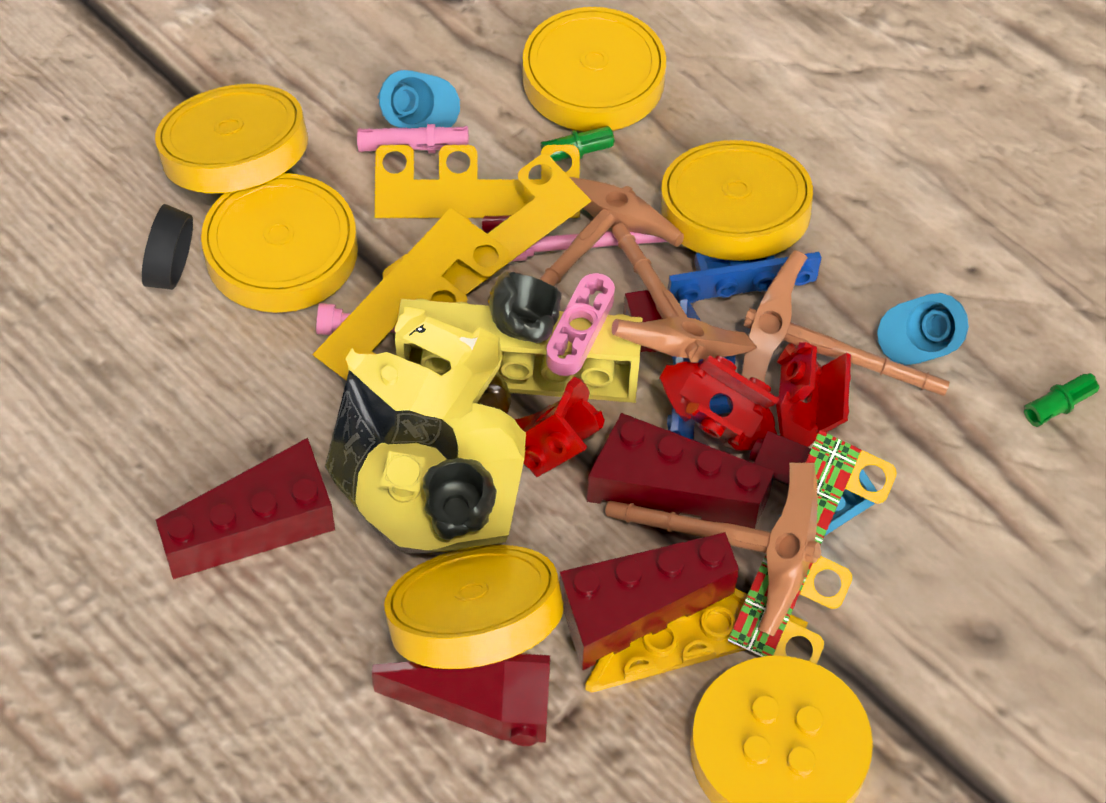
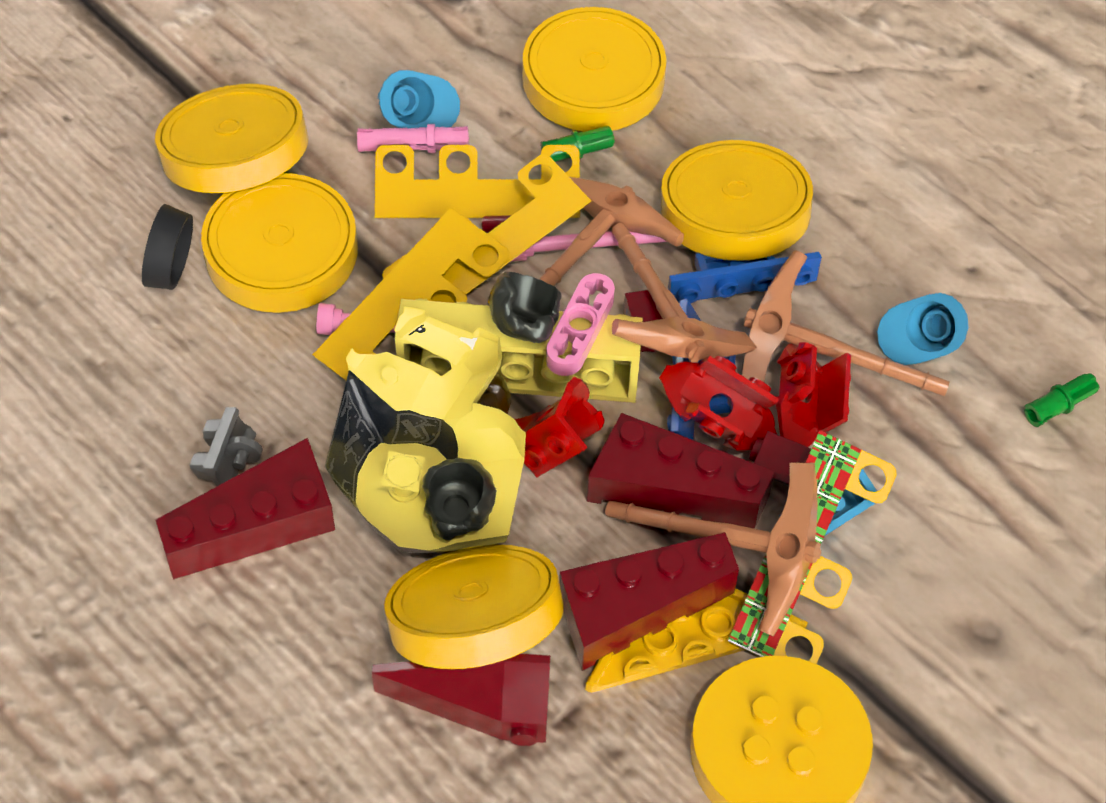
none -> dark grey hips [190,407,263,486]

